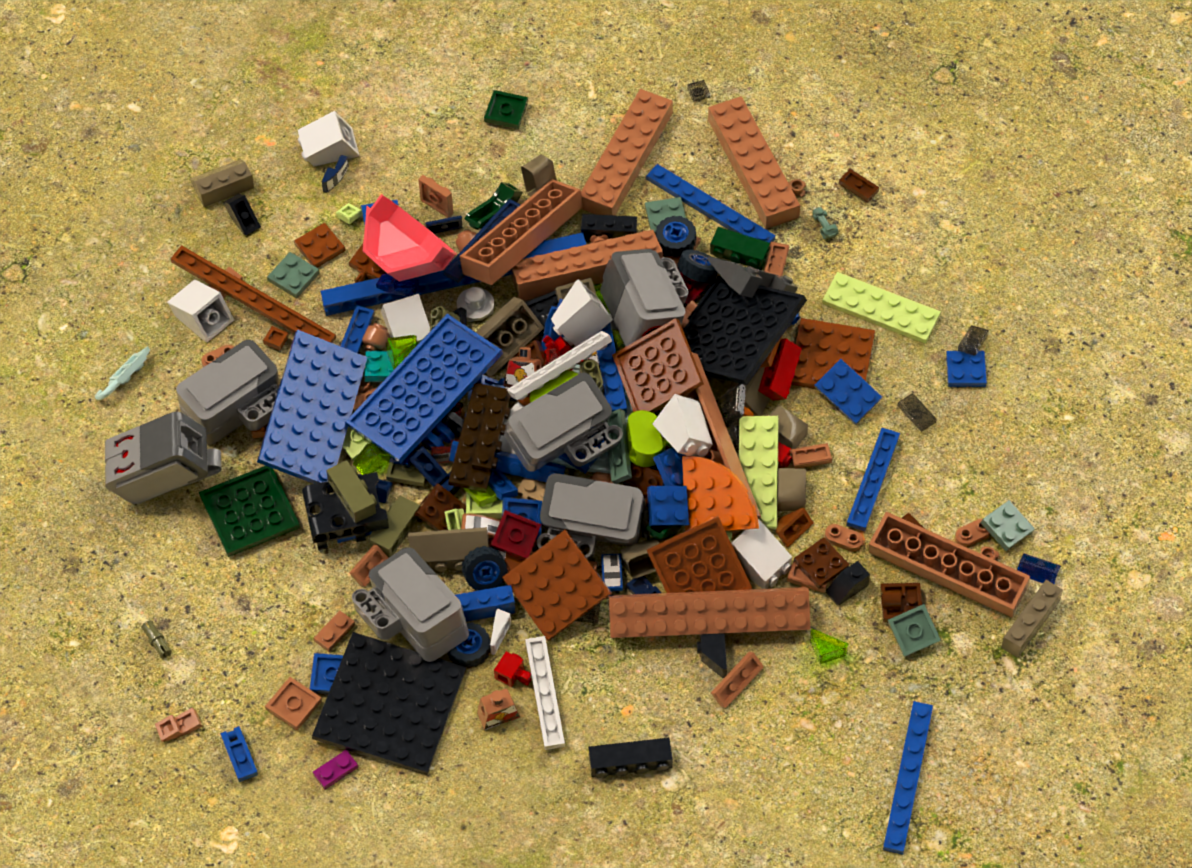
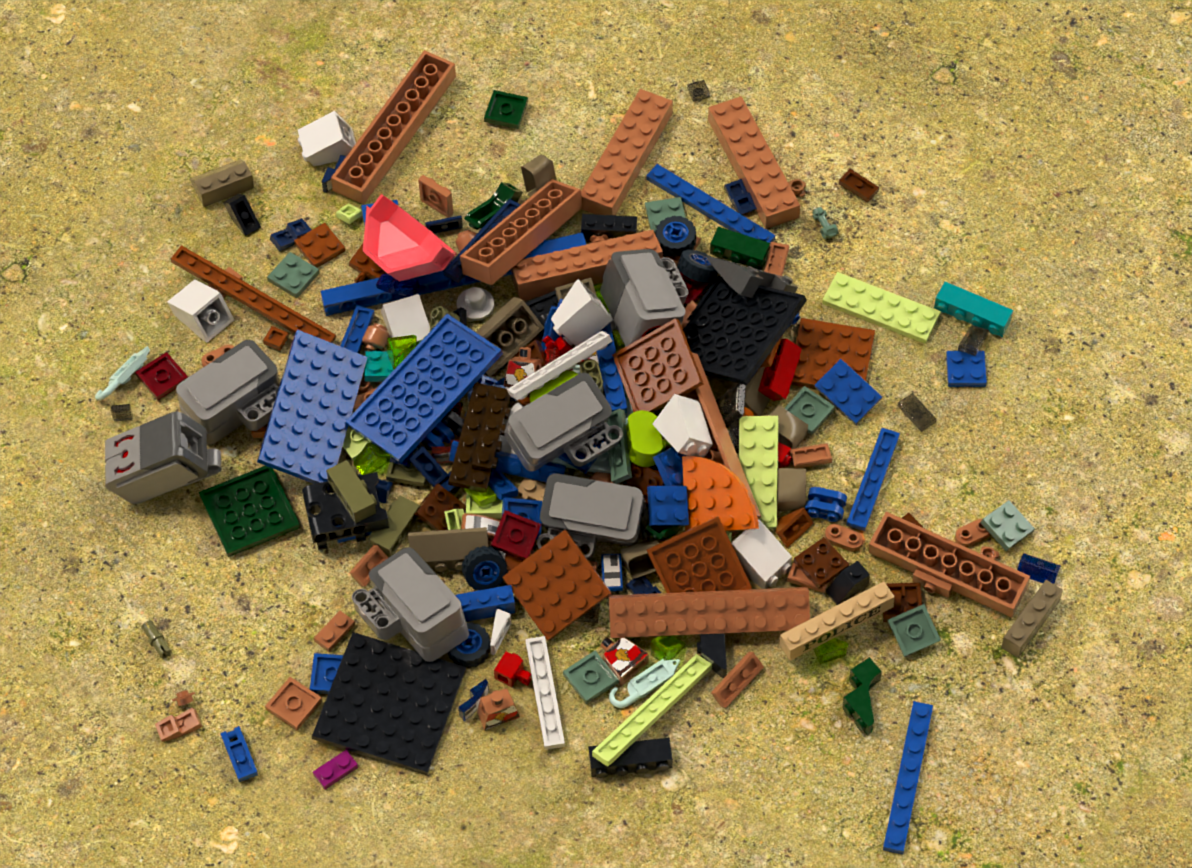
none -> clear smoke tile [111,404,133,421]
none -> dark red plate [136,352,188,401]
none -> nougat plate [172,690,195,706]
none -> dark blue slope [270,218,312,252]
none -> nougat brick [331,50,456,205]
none -> clear blue slope [458,679,489,721]
none -> sand green plate [563,650,619,704]
none -> yellowish green plate [592,654,712,767]
none -> torso [600,637,649,687]
none -> light aqua plate [609,659,680,708]
none -> clear neon green slope [651,635,686,661]
none -> dark blue slope [724,179,757,215]
none -> tan brick [780,581,894,661]
none -> sand green plate [784,386,835,436]
none -> blue brick [805,487,847,522]
none -> dark green arch [842,657,882,736]
none -> nougat plate [913,569,952,598]
none -> teal brick [934,281,1013,337]

